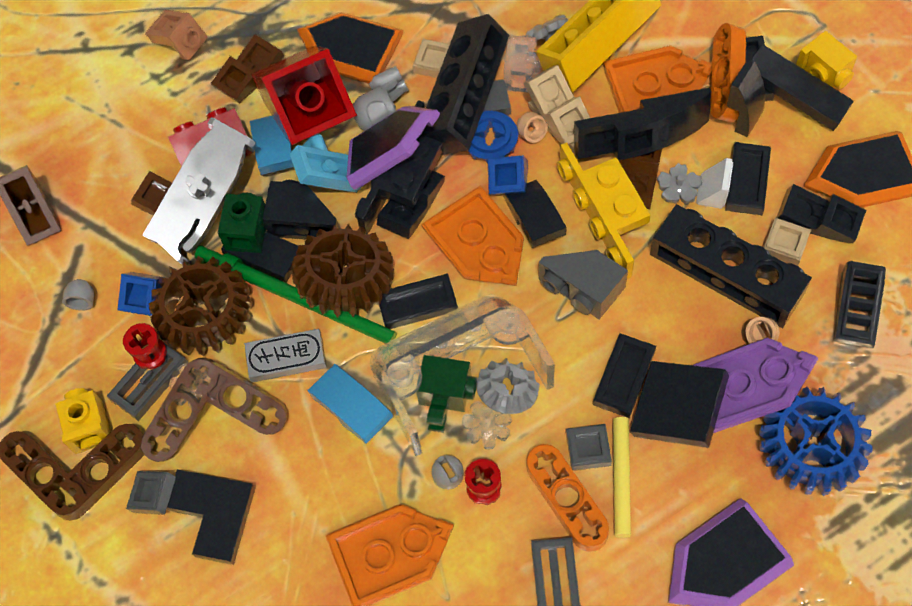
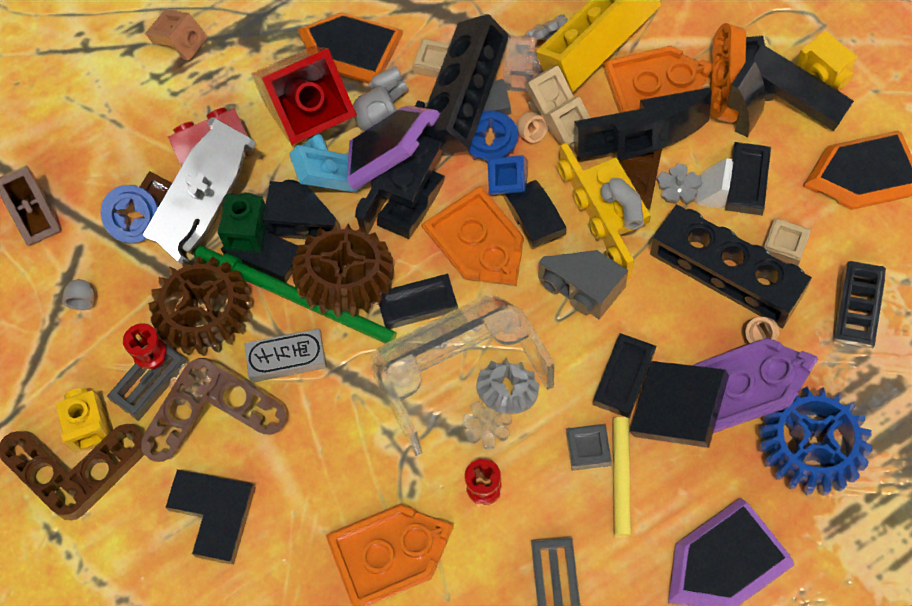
blue slope [117,272,165,316] -> none
dark grey tile [126,471,176,515] -> none
reddish brown slope [210,34,285,102] -> none
dark azure slope [250,116,294,175] -> none
dark azure slope [307,364,393,444] -> none
dark green brick [416,355,477,433] -> none
light grey hinge [431,455,464,490] -> none
orange beam [527,444,609,552] -> none
black slope [777,184,866,243] -> none
none -> gear [101,185,159,243]
none -> light grey arm [601,178,644,230]

